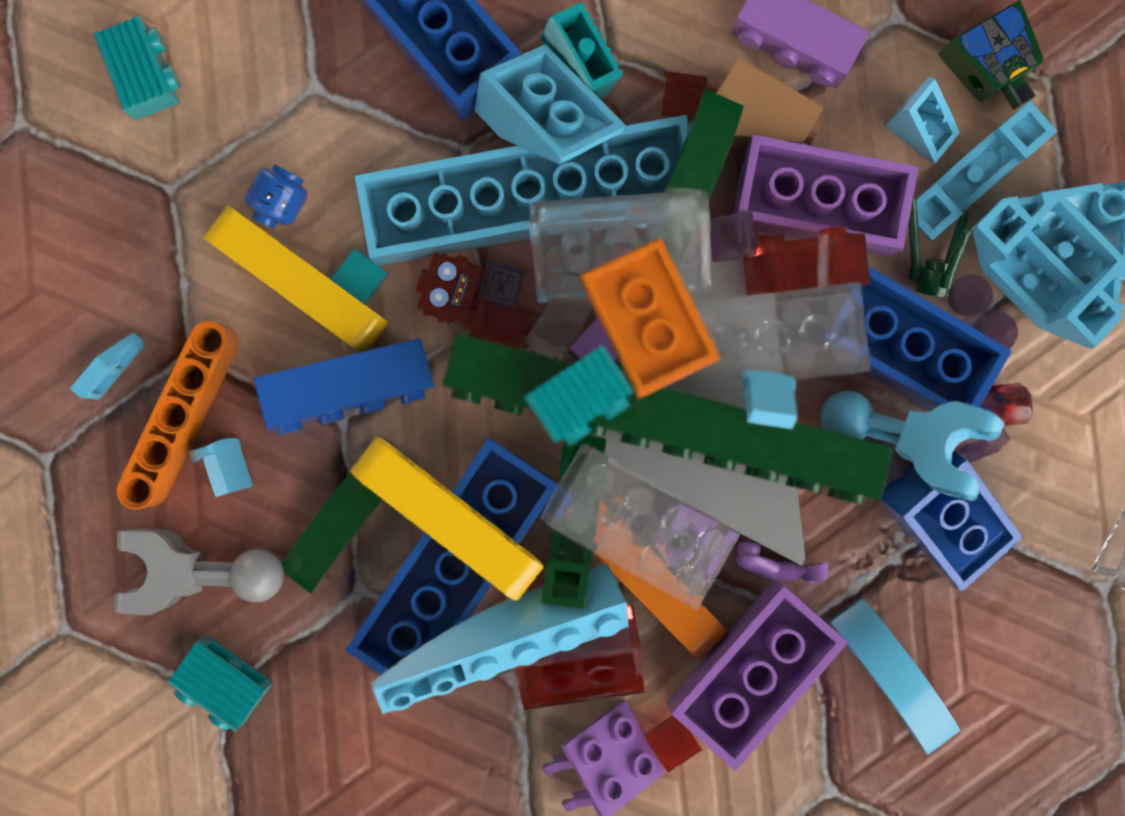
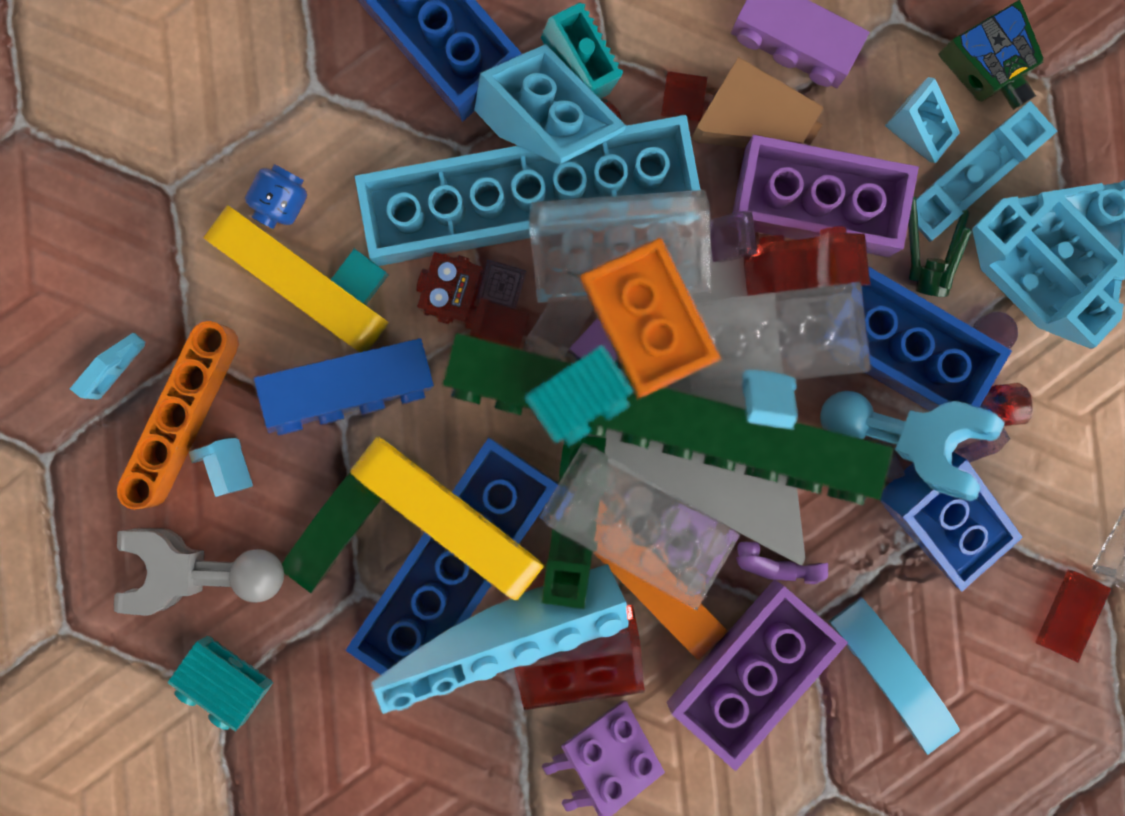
teal brick [93,17,181,120] -> none
dark green slope [637,89,744,264] -> none
clear red tile [644,715,702,773] -> none
clear purple tile [948,275,993,317] -> none
none -> clear red tile [1035,569,1112,663]

